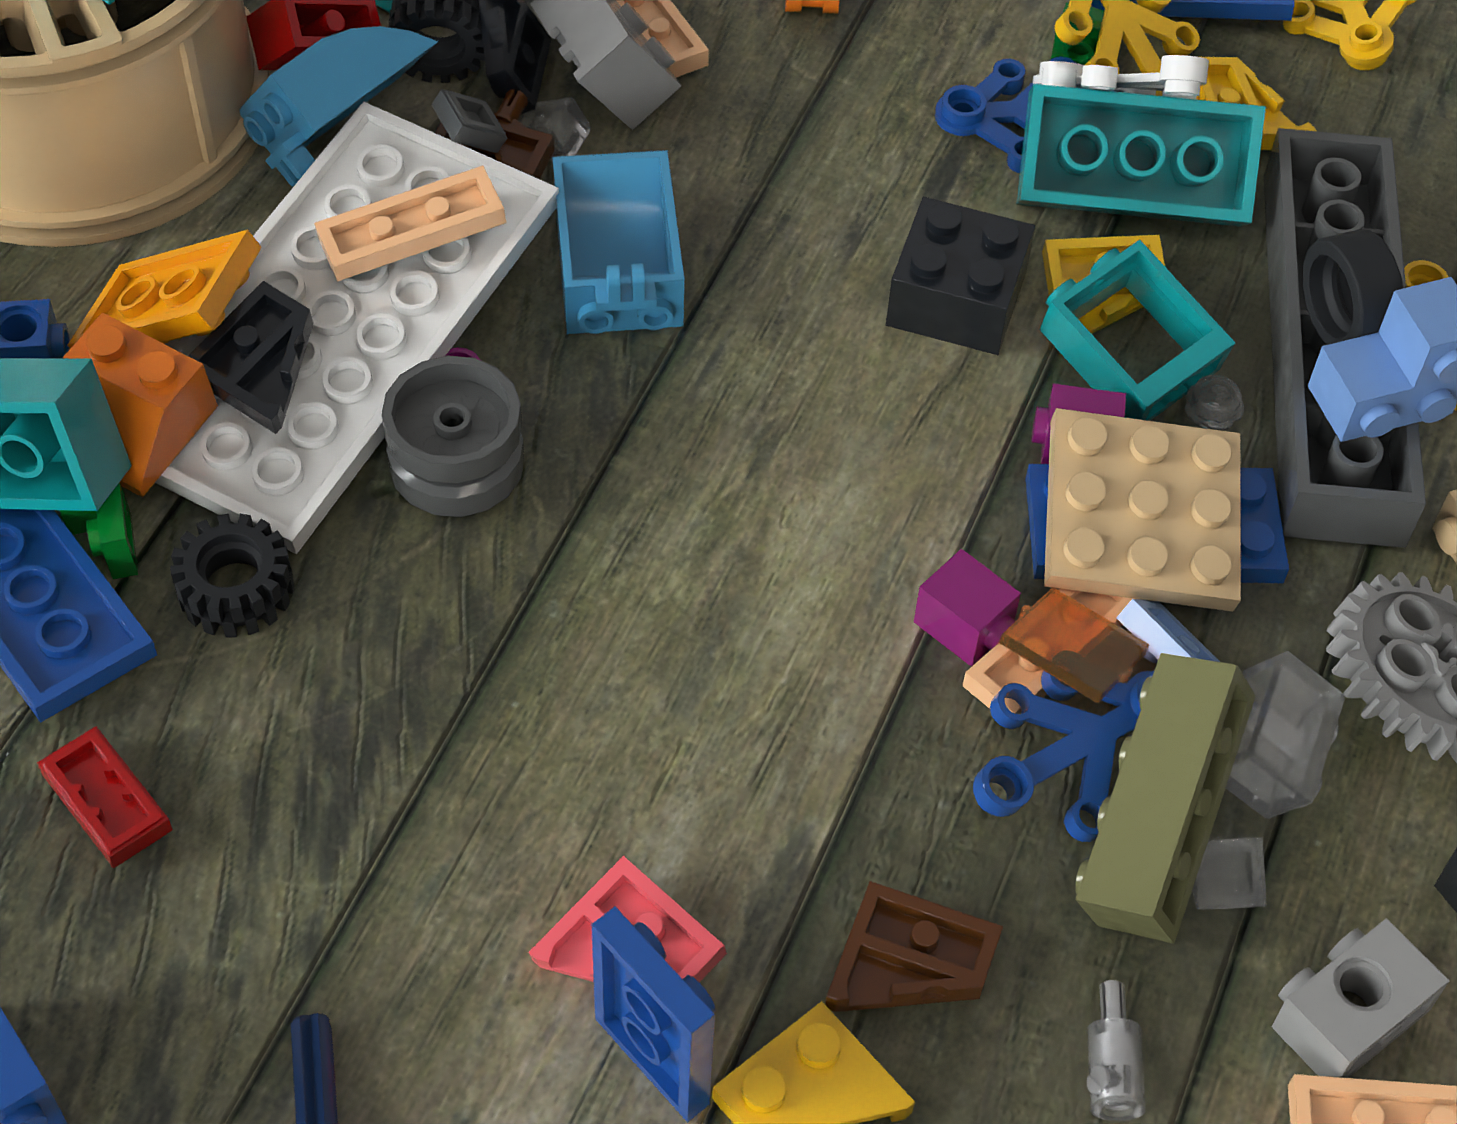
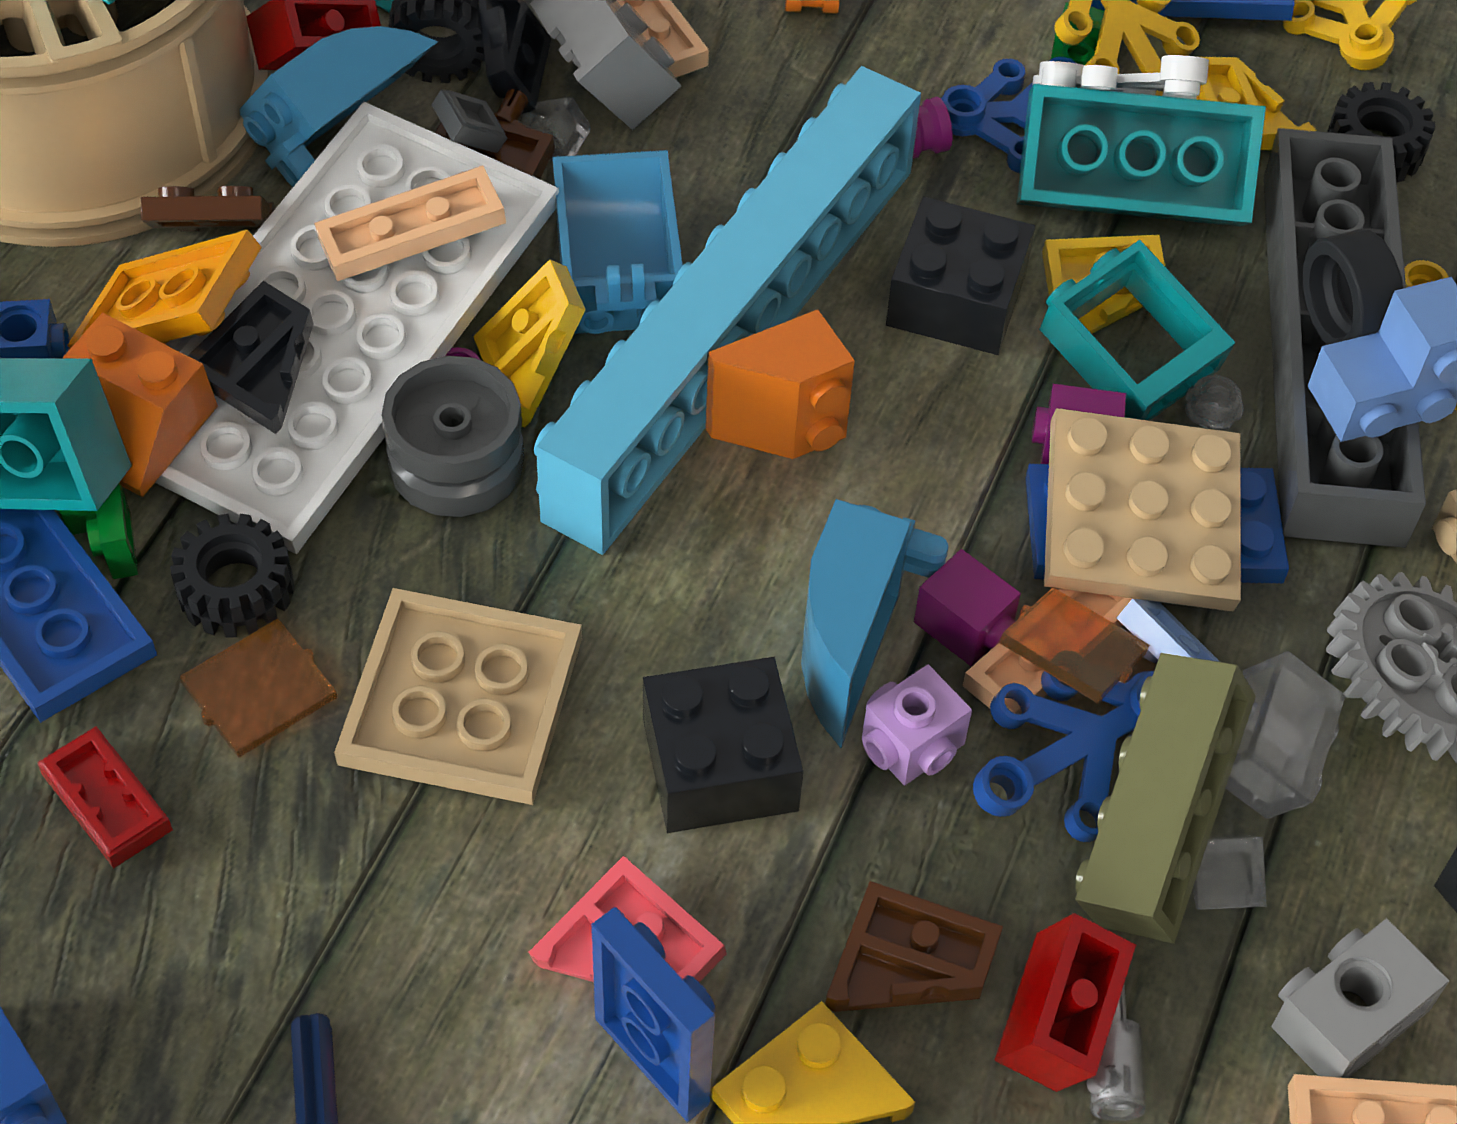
none -> reddish brown plate [141,186,275,232]
none -> clear orange piece [180,619,337,758]
none -> tan plate [335,588,582,805]
none -> yellow wing [473,259,586,428]
none -> medium azure brick [534,66,921,555]
none -> black brick [643,657,804,833]
none -> orange slope [706,309,855,459]
none -> dark azure piece [801,499,948,748]
none -> lavender brick [861,664,972,786]
none -> magenta wheel [913,96,953,159]
none -> red brick [994,913,1136,1092]
none -> black tyre [1327,82,1435,183]

